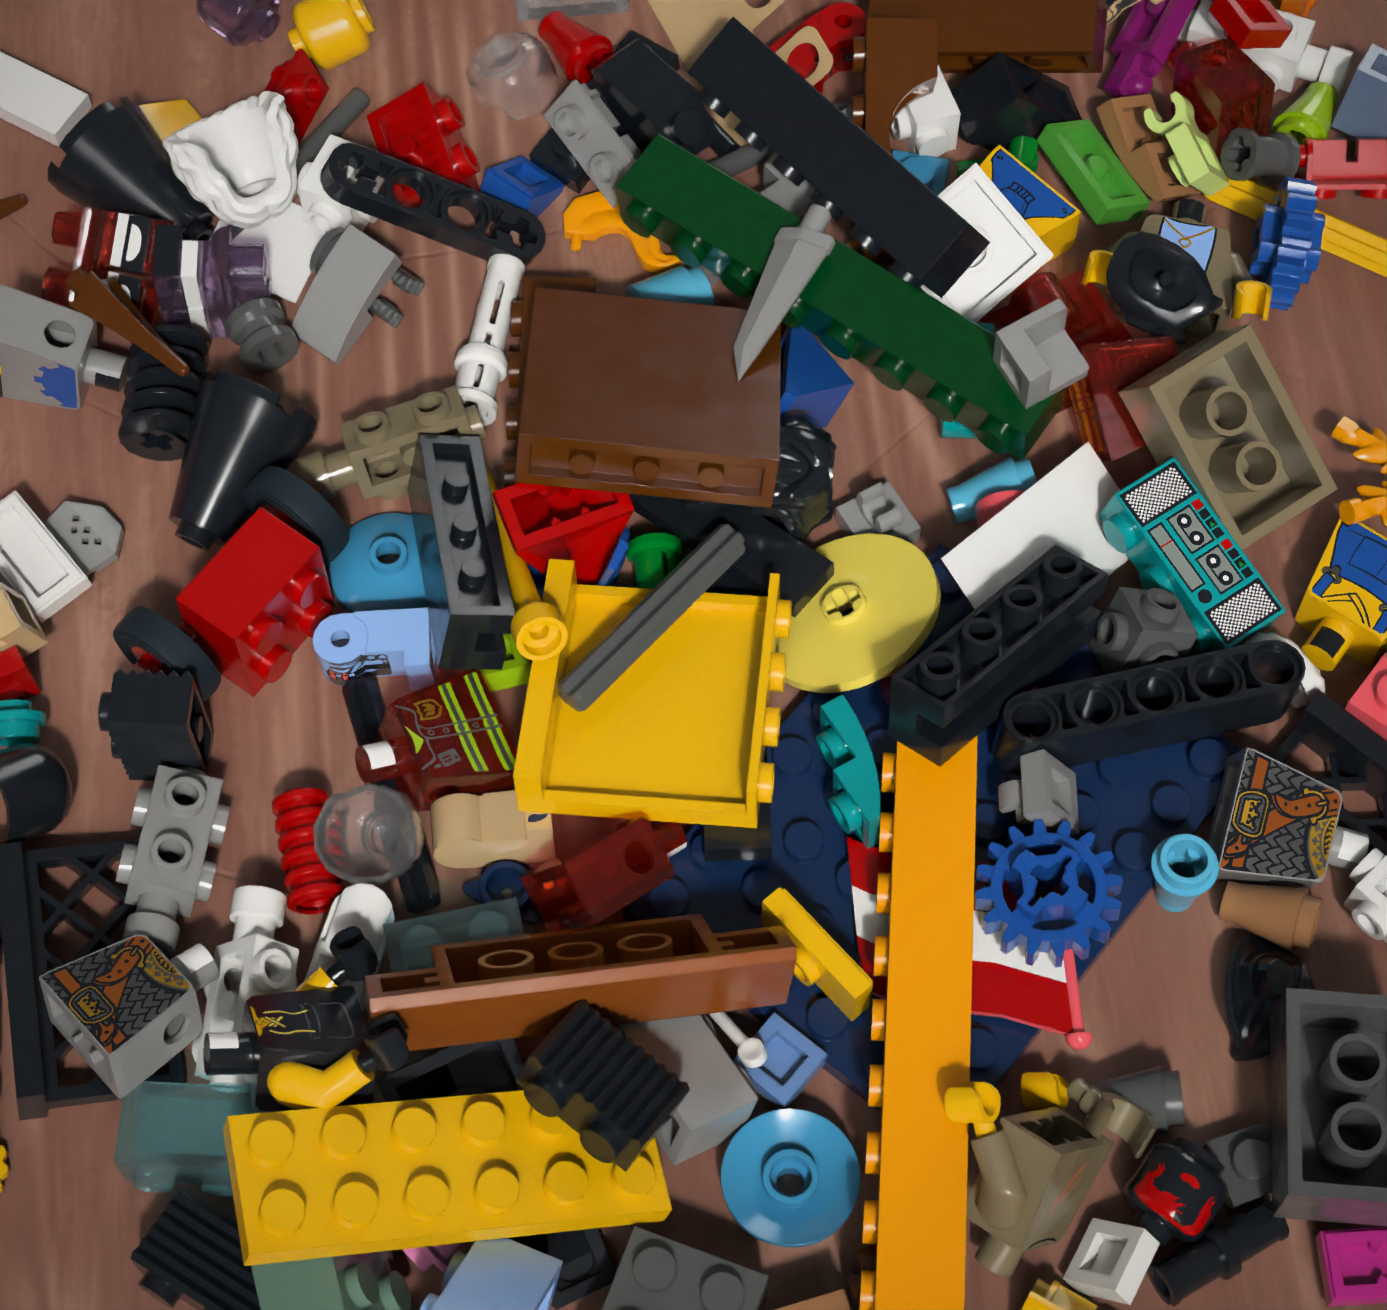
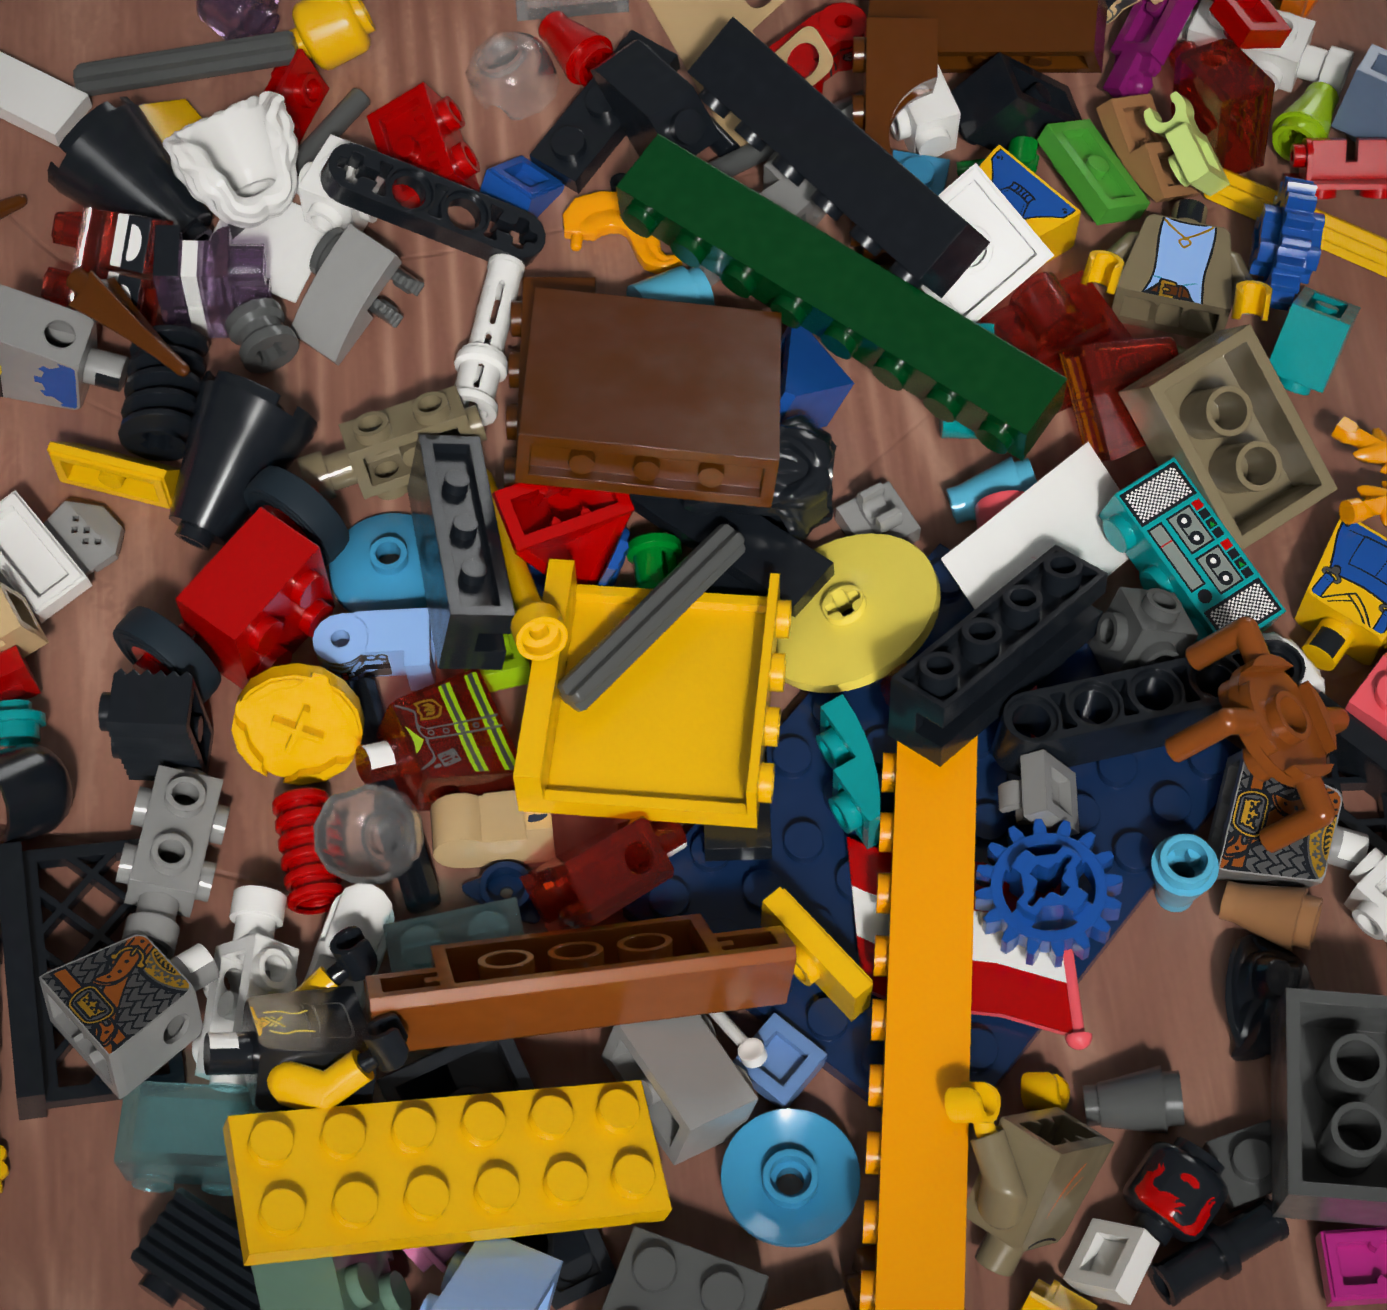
black brick [515,1000,690,1172] -> none
light grey hinge [543,80,642,208] -> none
light grey bar [733,204,836,382] -> none
light grey panel [993,298,1089,409] -> none
dark tan piece [1067,1078,1158,1158] -> none
black hat [1106,231,1223,344] -> none
dark grey bush [1220,127,1301,185] -> none
none -> yellow slope [47,441,180,509]
none -> dark grey axle [73,31,298,97]
none -> yellow tile [231,663,365,785]
none -> dark orange plate [1165,616,1350,853]
none -> teal slope [1269,286,1361,396]

